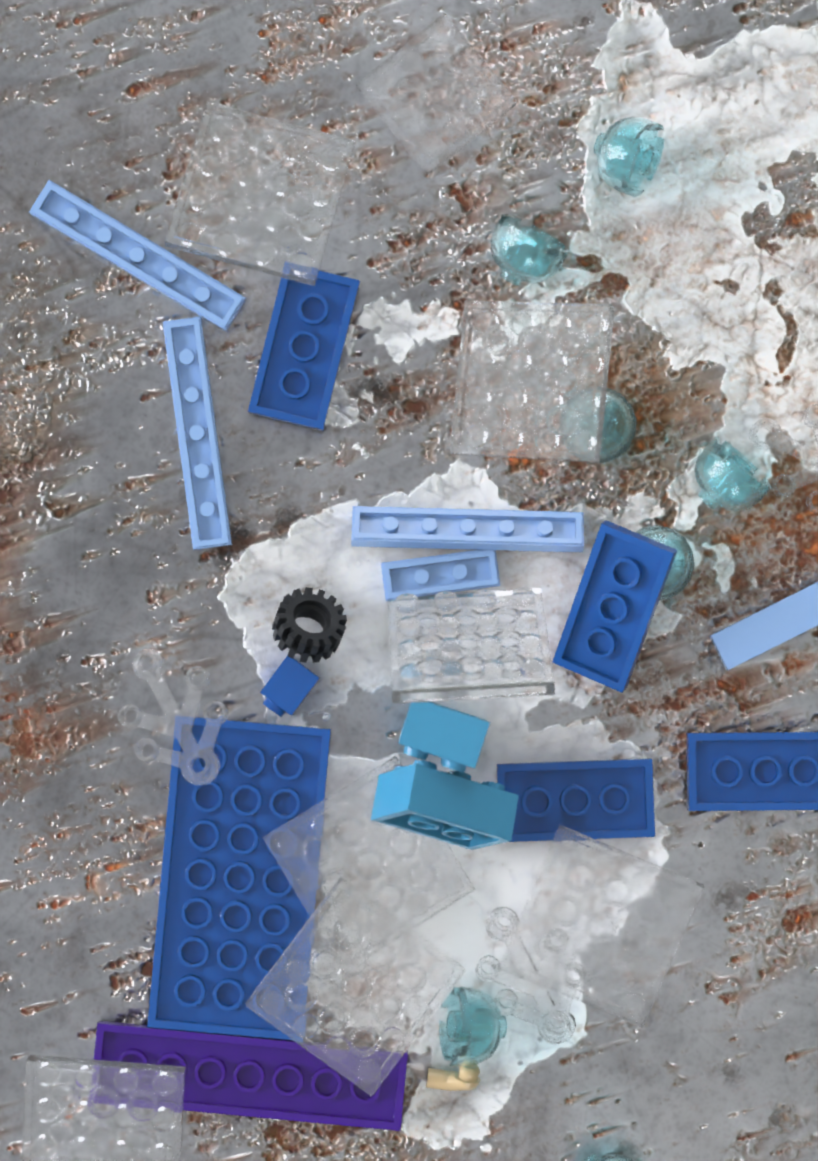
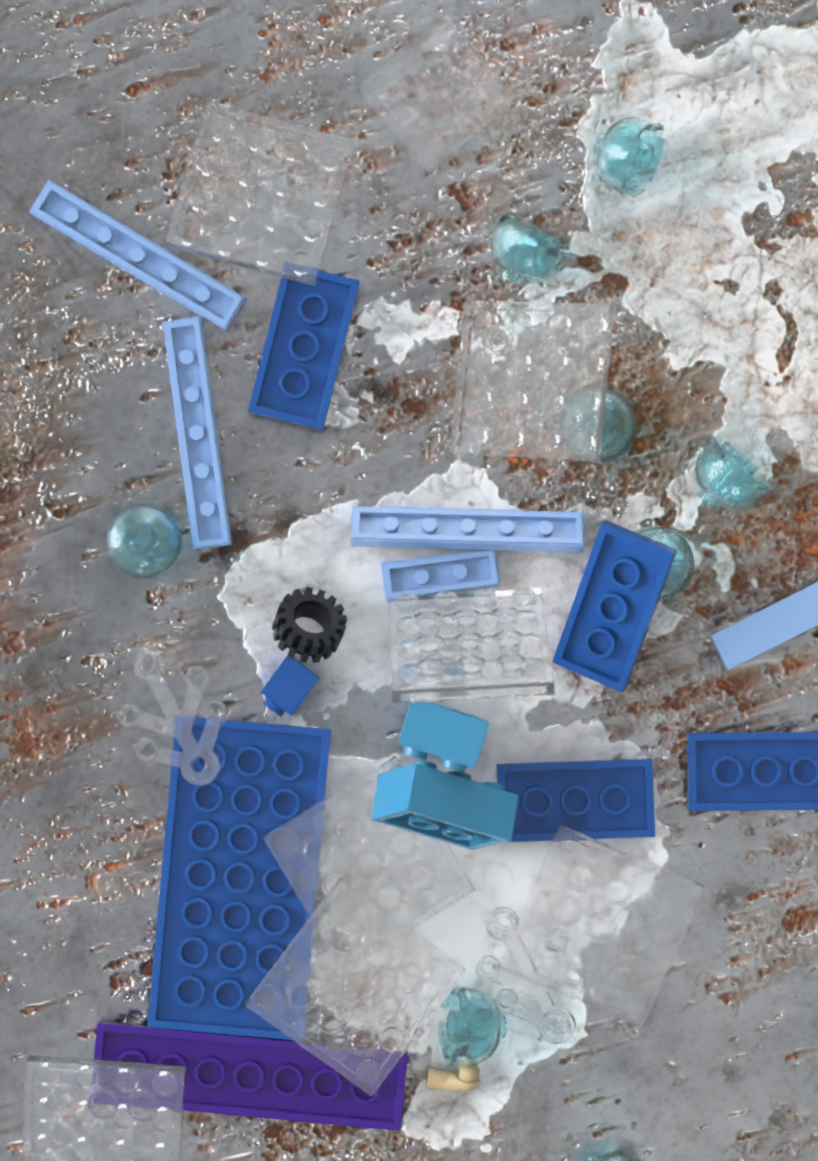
none -> clear light blue cylinder [106,503,183,579]

